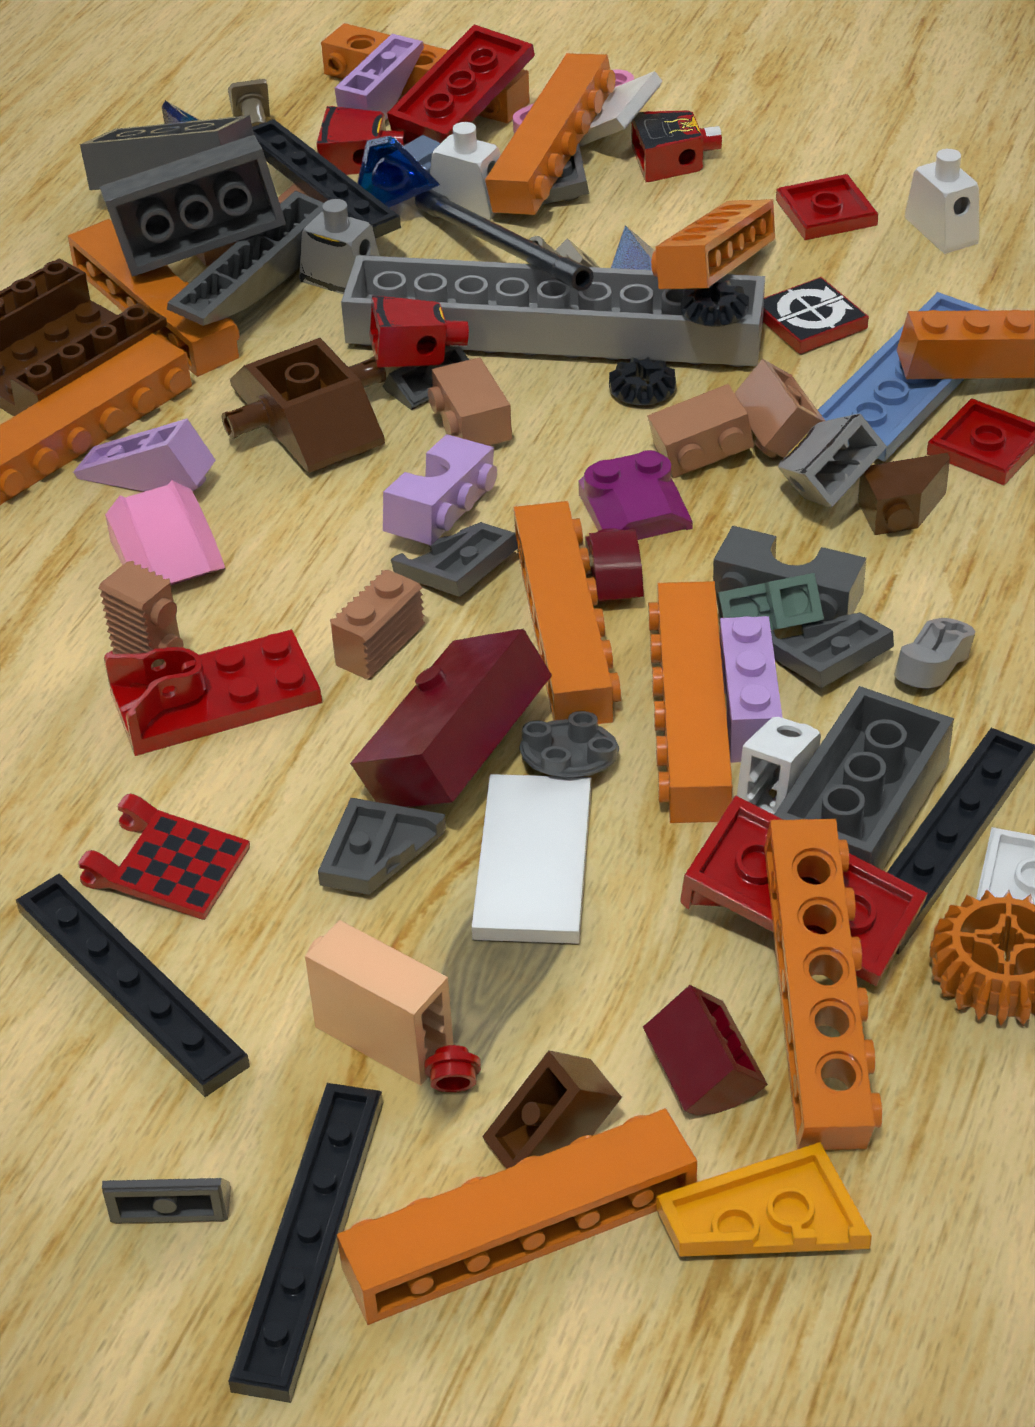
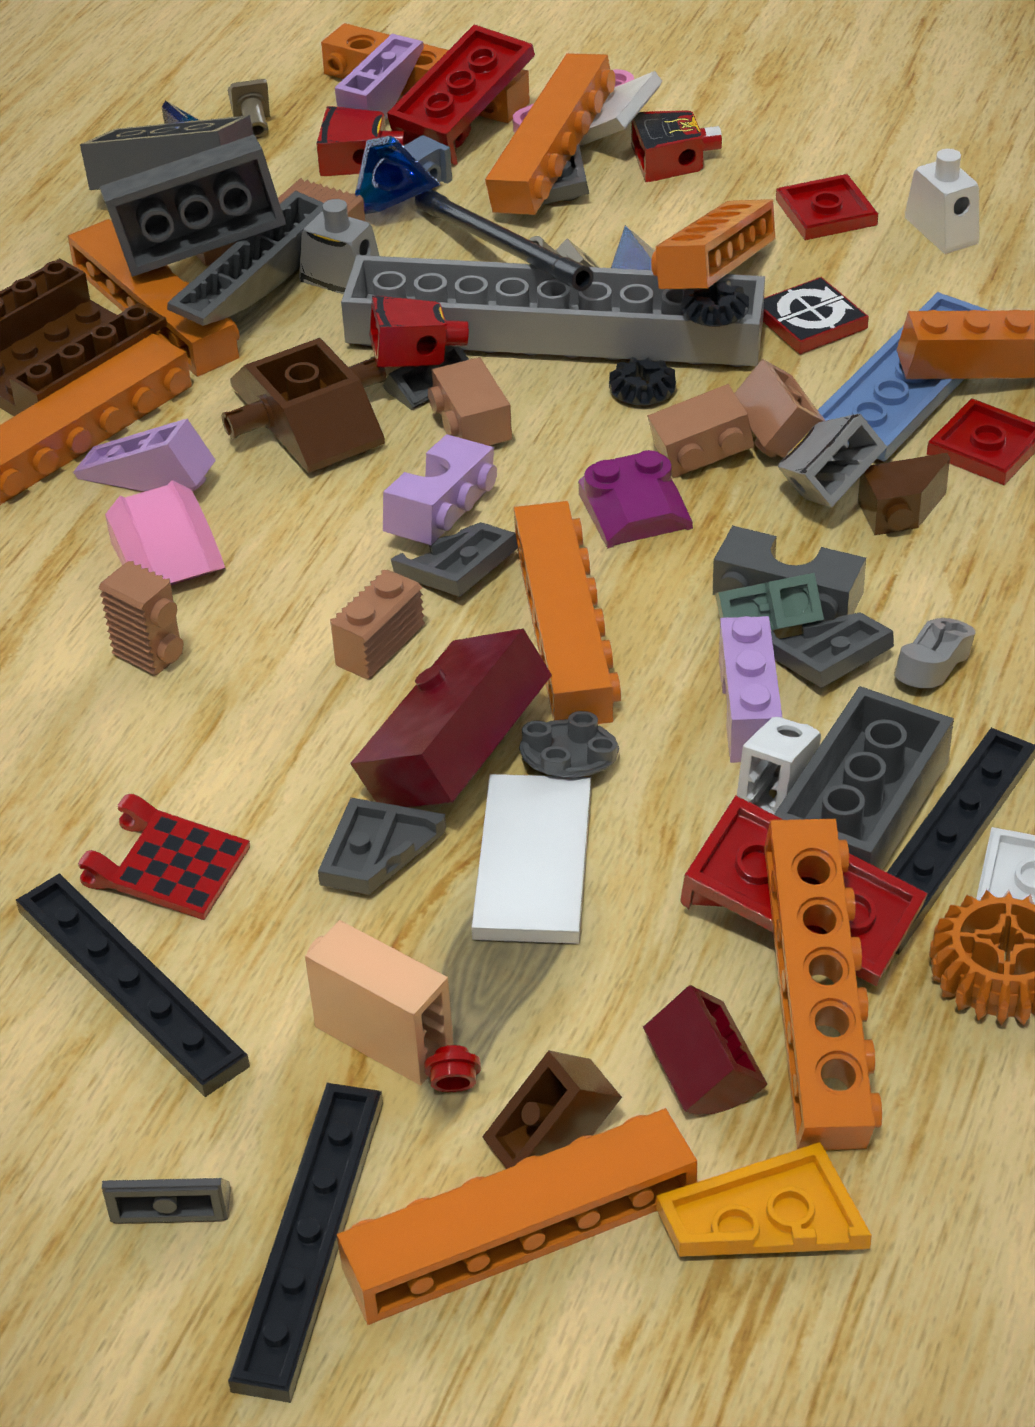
red plate [104,629,322,756] -> none
black tile [252,119,401,239] -> none
white torso [428,122,500,220] -> none
dark red brick [585,528,644,601] -> none
orange brick [648,581,733,823] -> none

